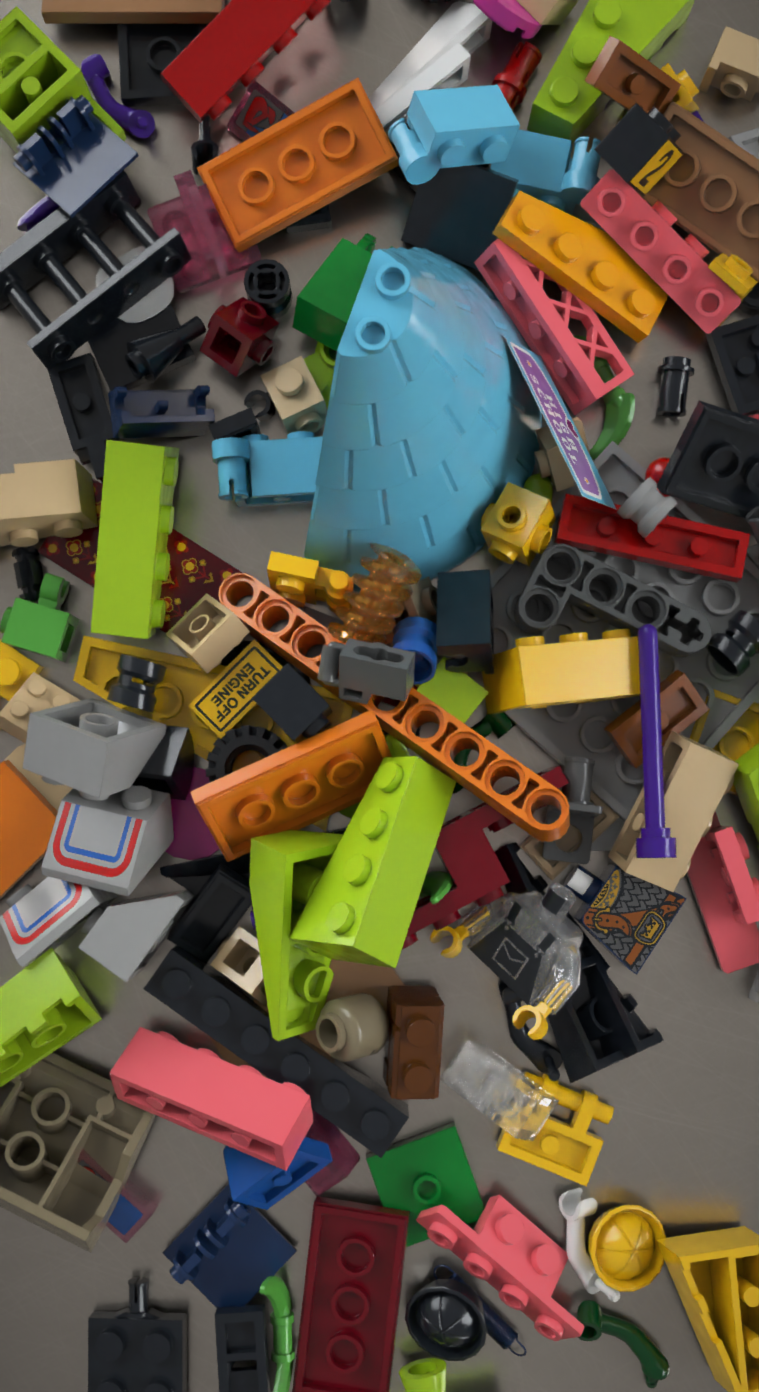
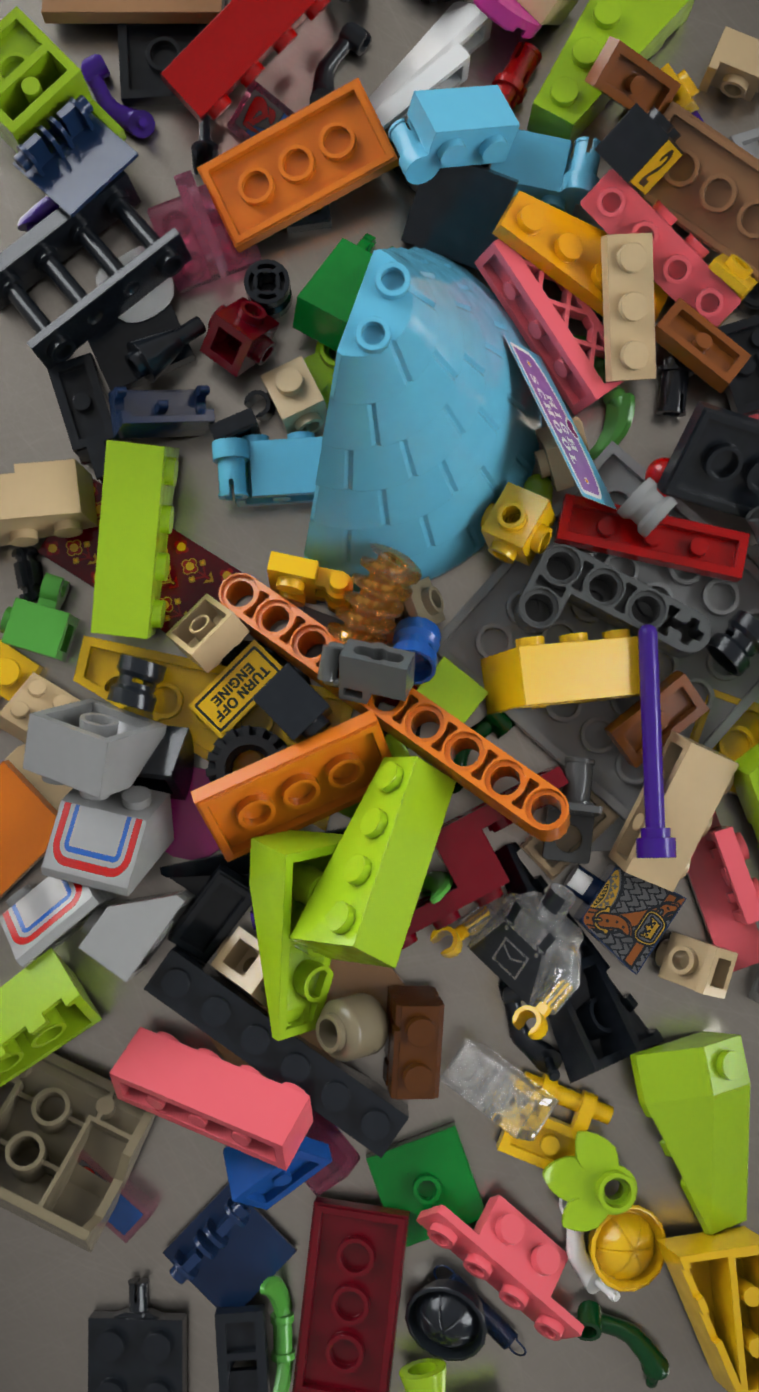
black hinge [436,569,494,674] -> none
none -> black piece [310,22,372,104]
none -> lime plate [542,1131,638,1232]
none -> tan plate [601,233,656,382]
none -> lime wedge [630,1031,751,1235]
none -> dark orange plate [655,298,752,394]
none -> tan brick [655,931,739,999]

